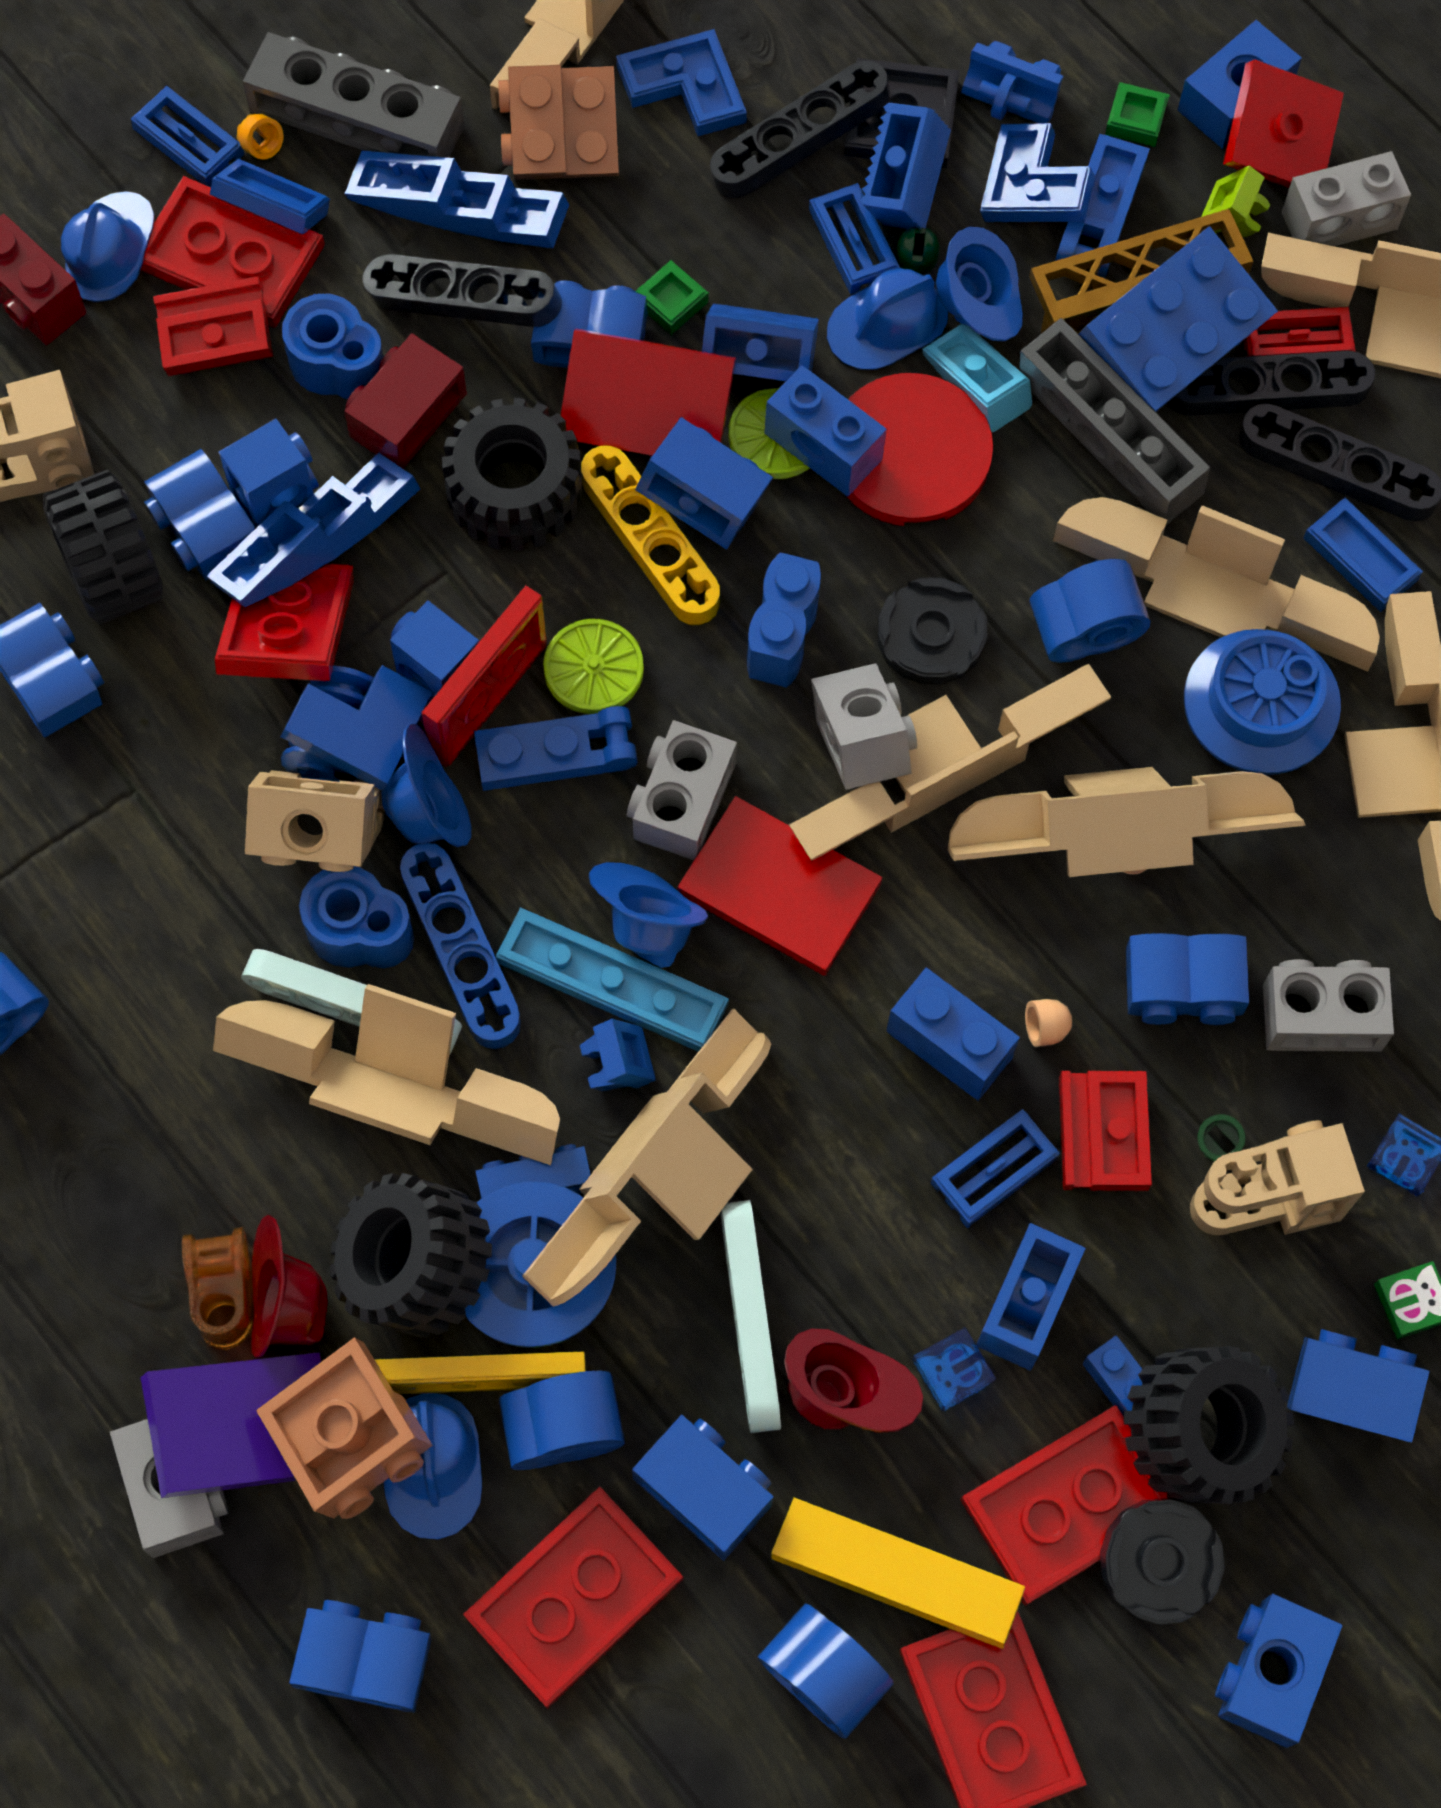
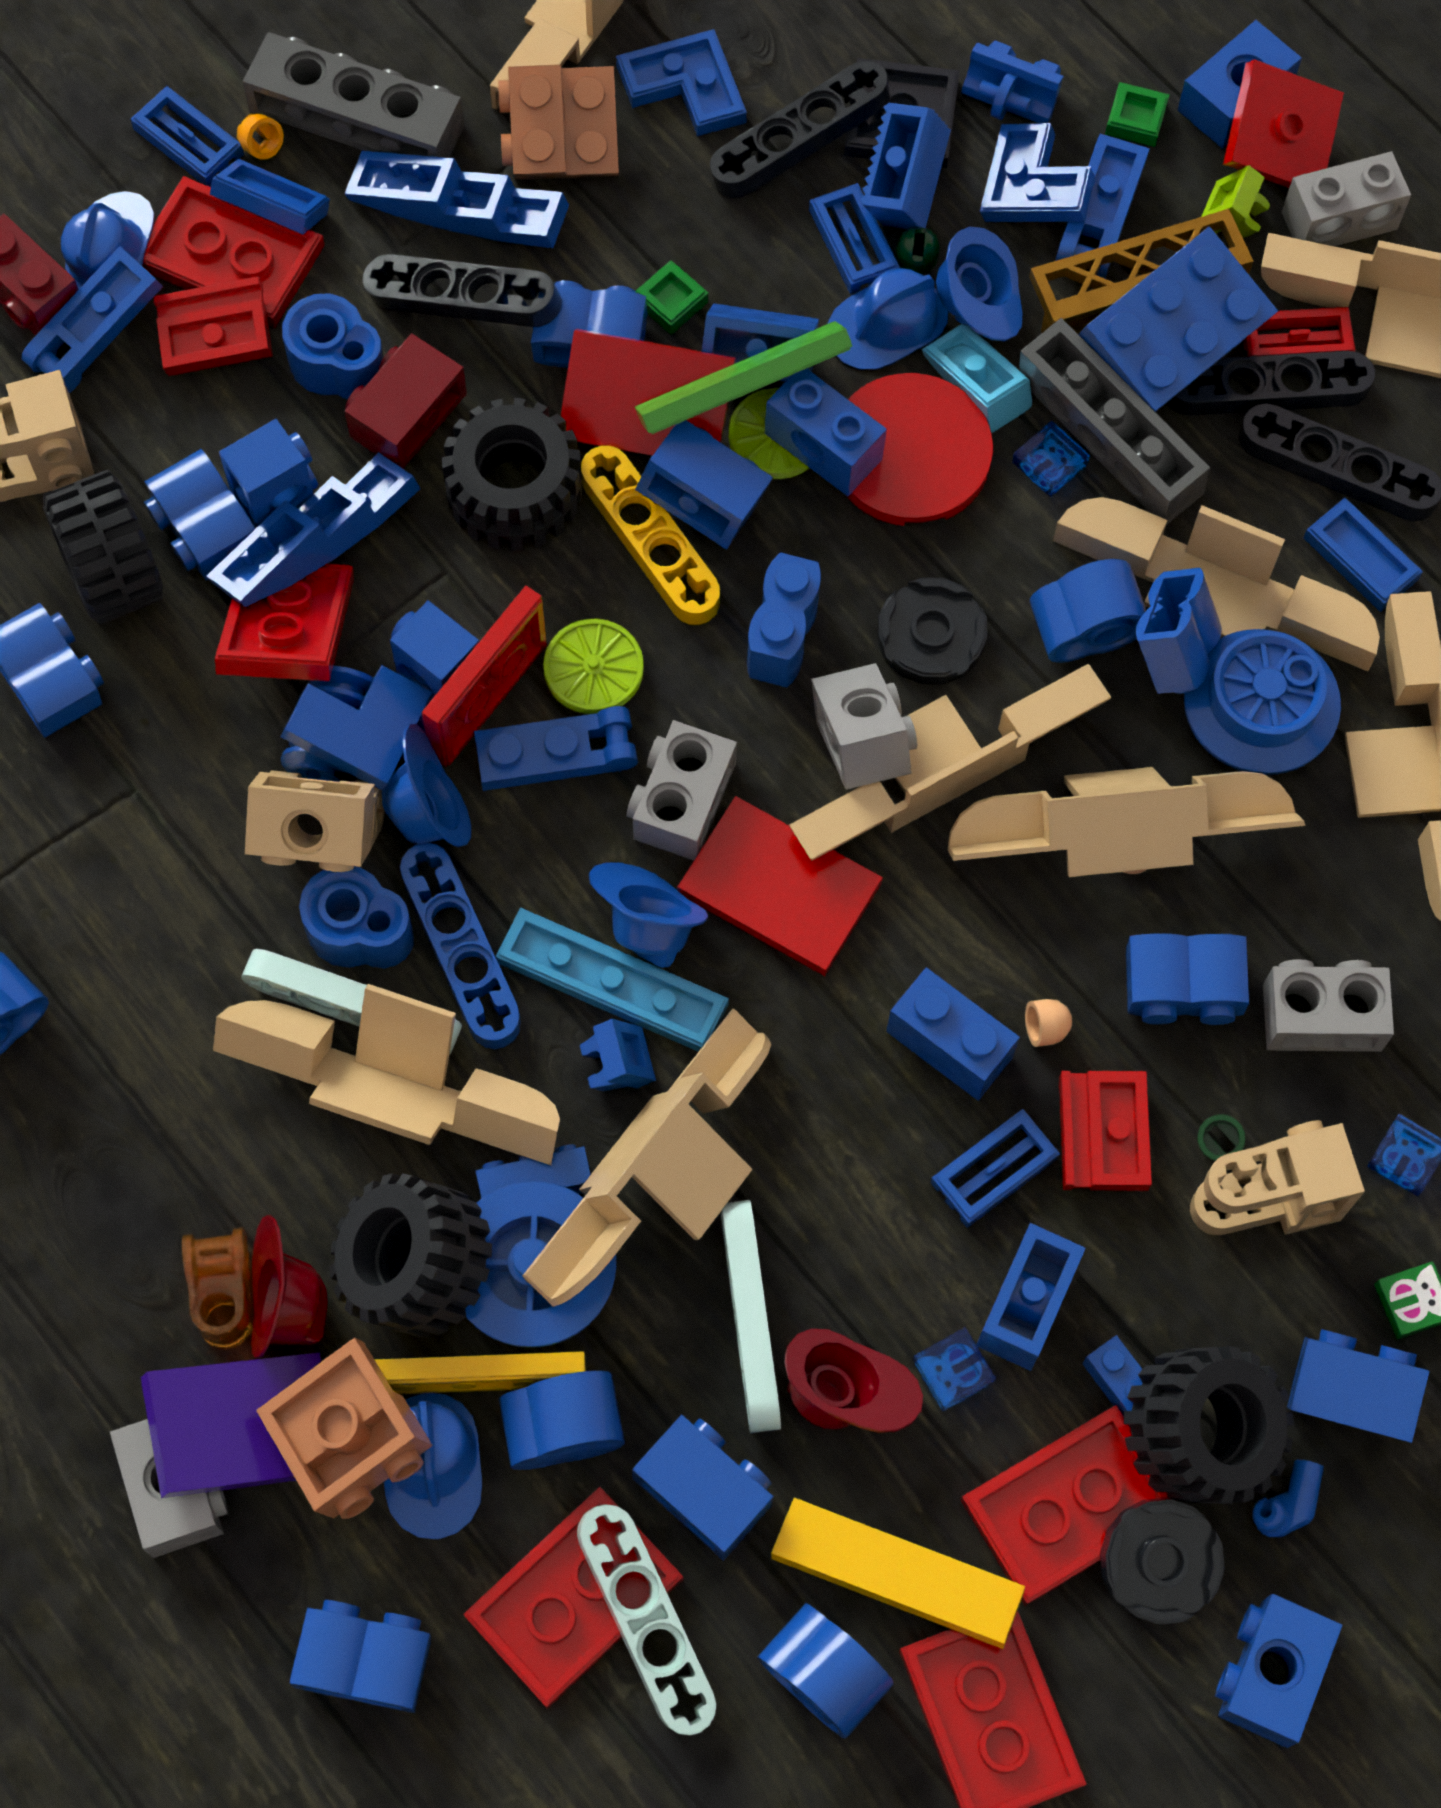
none -> blue plate [22,246,163,393]
none -> light aqua beam [577,1505,716,1735]
none -> bright green tile [635,321,853,434]
none -> clear blue tile [1012,421,1090,497]
none -> blue brick [1136,568,1222,694]
none -> blue arm [1252,1460,1324,1537]

